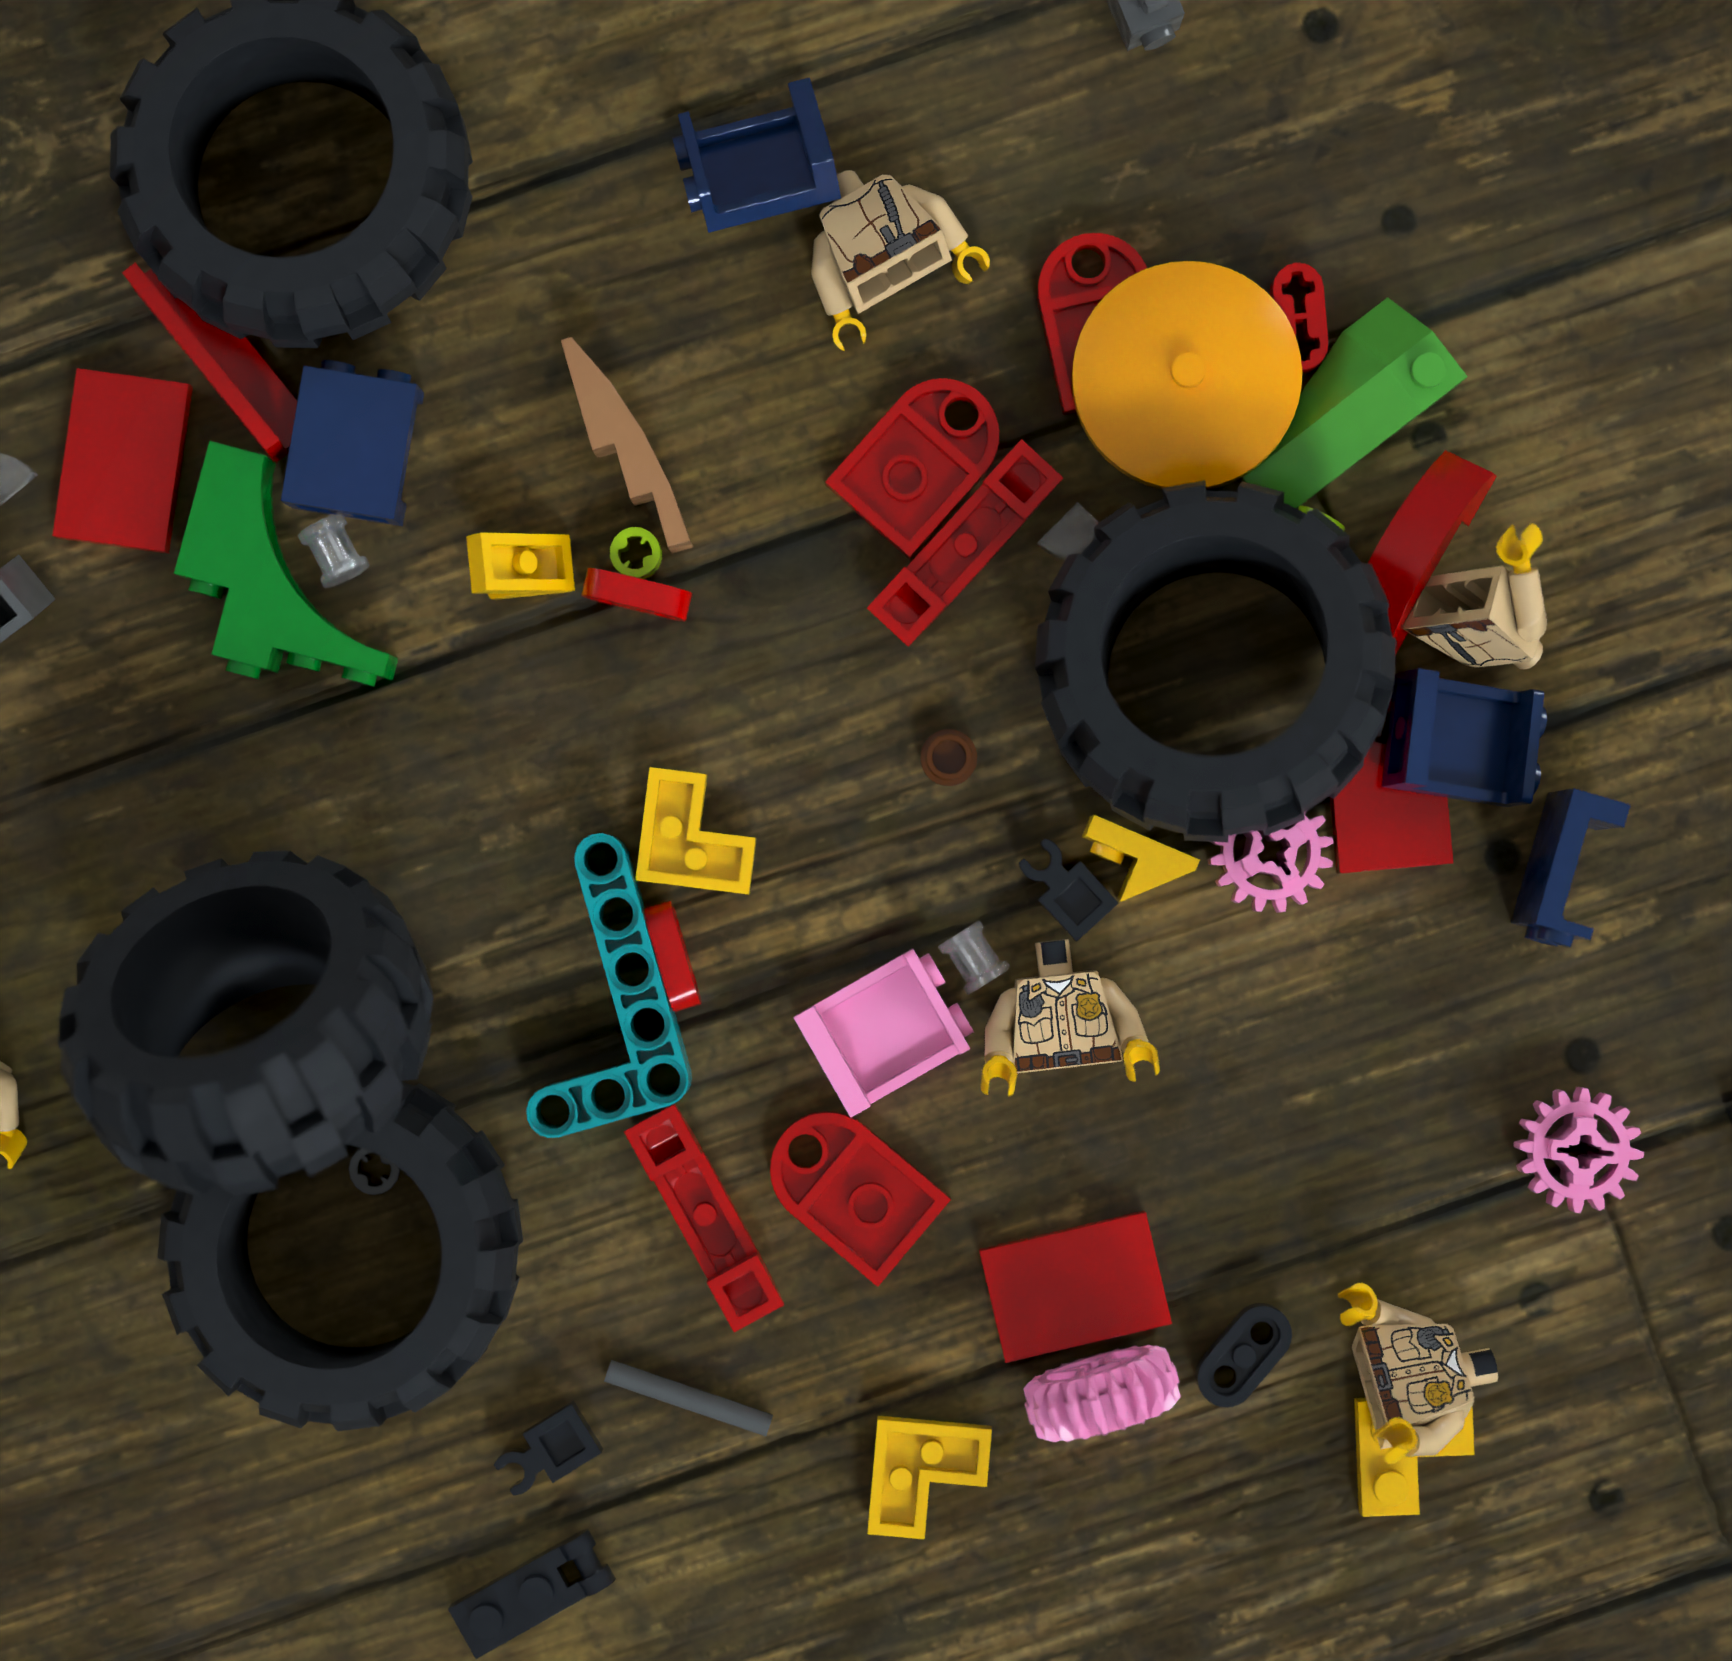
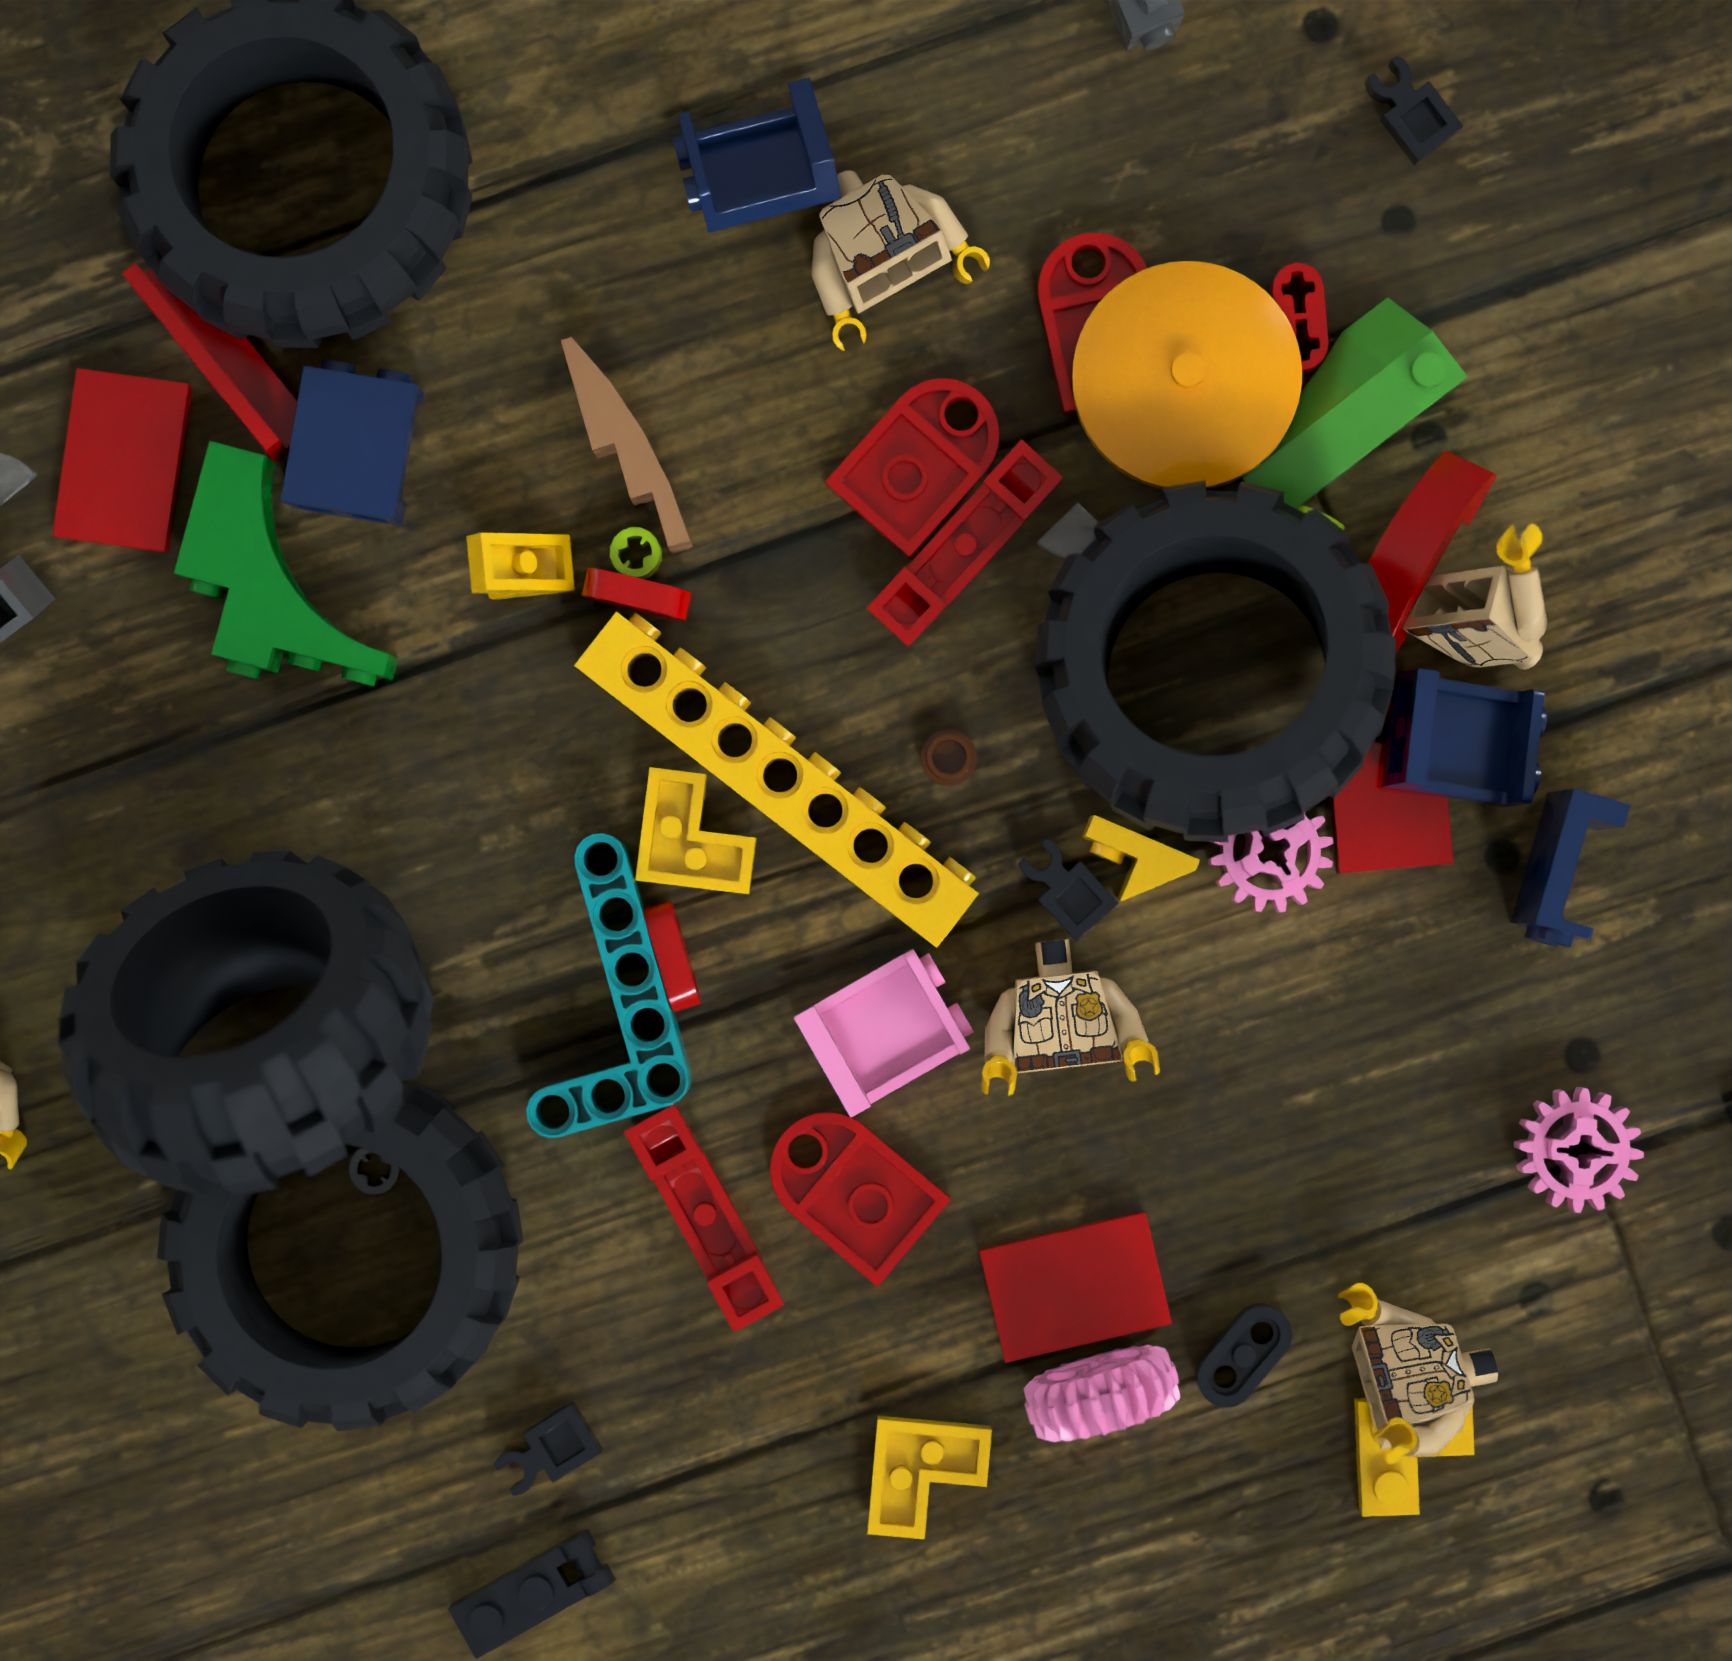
clear bush [298,513,369,588] -> none
dark grey bar [604,1360,773,1436] -> none
clear bush [938,920,1011,995] -> none
none -> yellow brick [574,611,979,948]
none -> black plate [1365,56,1463,165]

